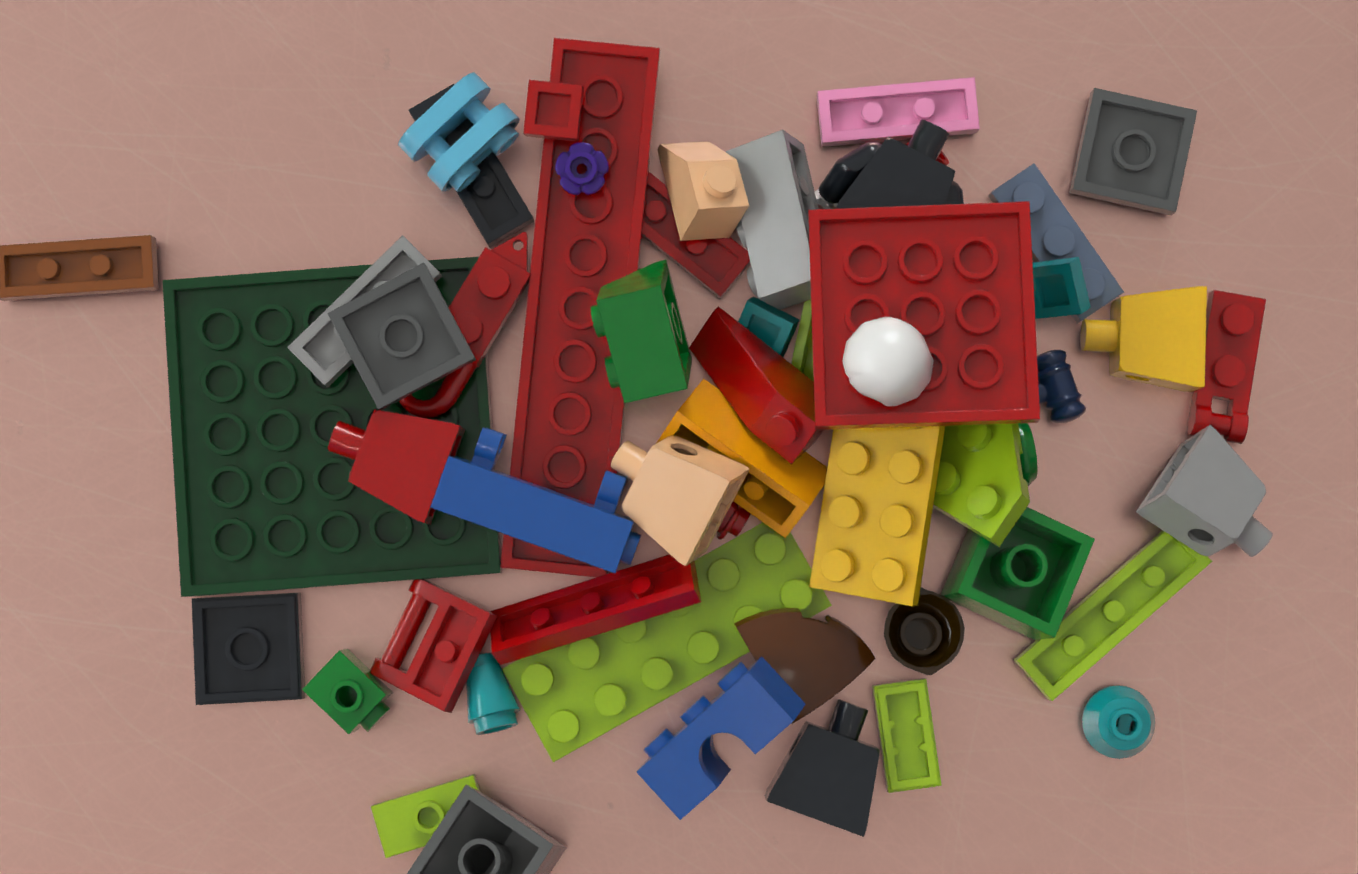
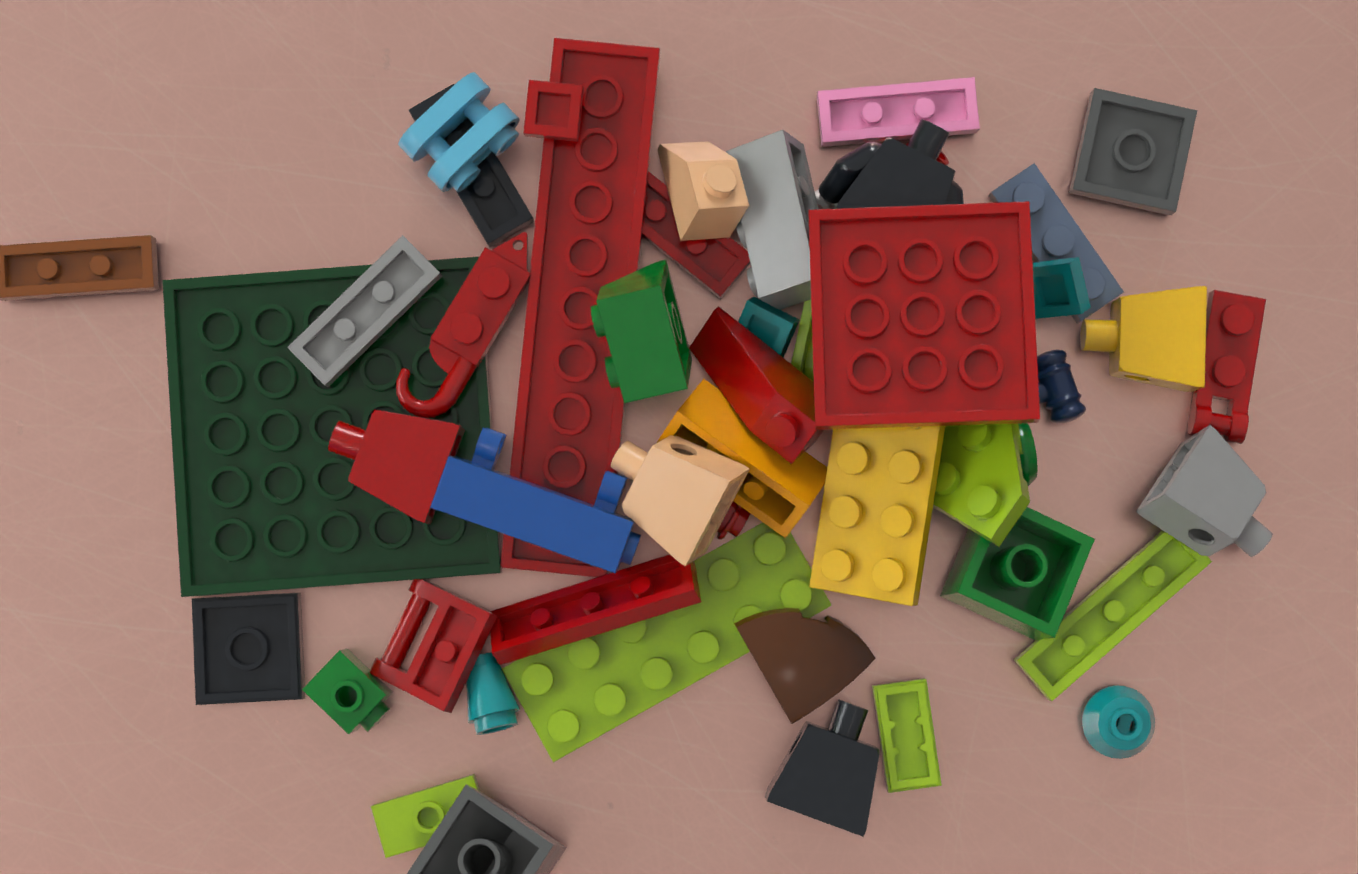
dark grey plate [327,262,476,410] -> none
dark purple plate [555,142,609,195] -> none
blue arch [637,656,806,820] -> none
white hair [842,317,934,406] -> none
dark brown hat [884,587,965,675] -> none

